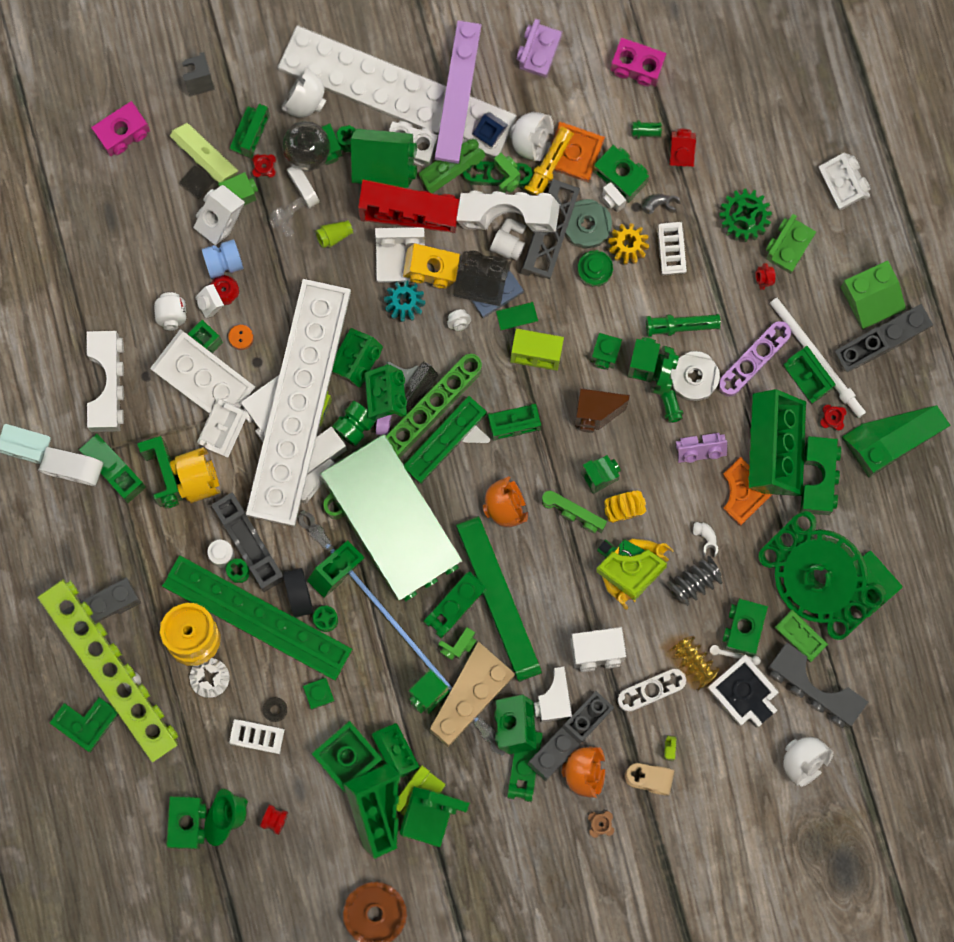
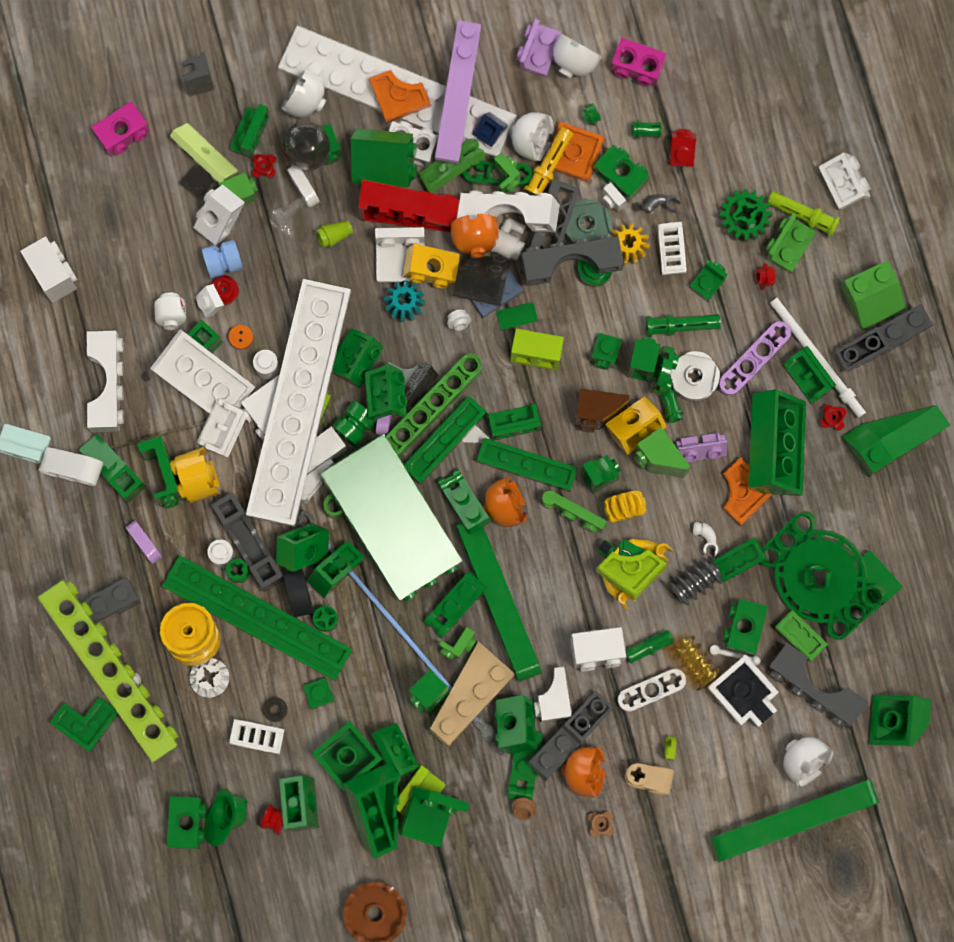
green bush [337,125,356,153] -> none
green arch [800,436,842,516] -> none
none -> white brick [21,236,77,303]
none -> lavender beam [125,520,162,564]
none -> white brick [253,350,280,380]
none -> green brick [276,523,329,572]
none -> green brick [279,775,319,831]
none -> orange tile [369,70,431,124]
none -> green plate [437,469,491,534]
none -> orange cylinder [450,214,499,258]
none -> green plate [477,438,578,492]
none -> medium nougat plate [511,797,537,820]
none -> dark grey arch [521,235,624,286]
none -> white cylinder [553,34,602,78]
none -> green plate [581,103,602,126]
none -> yellow brick [605,396,667,455]
none -> green axle [625,630,674,664]
none -> bright green slope [634,427,691,478]
none -> green bracket [689,260,727,302]
none -> green beam [709,779,880,862]
none -> green plate [714,537,768,582]
none -> lime pin [767,190,841,237]
none -> green slope [869,695,931,746]

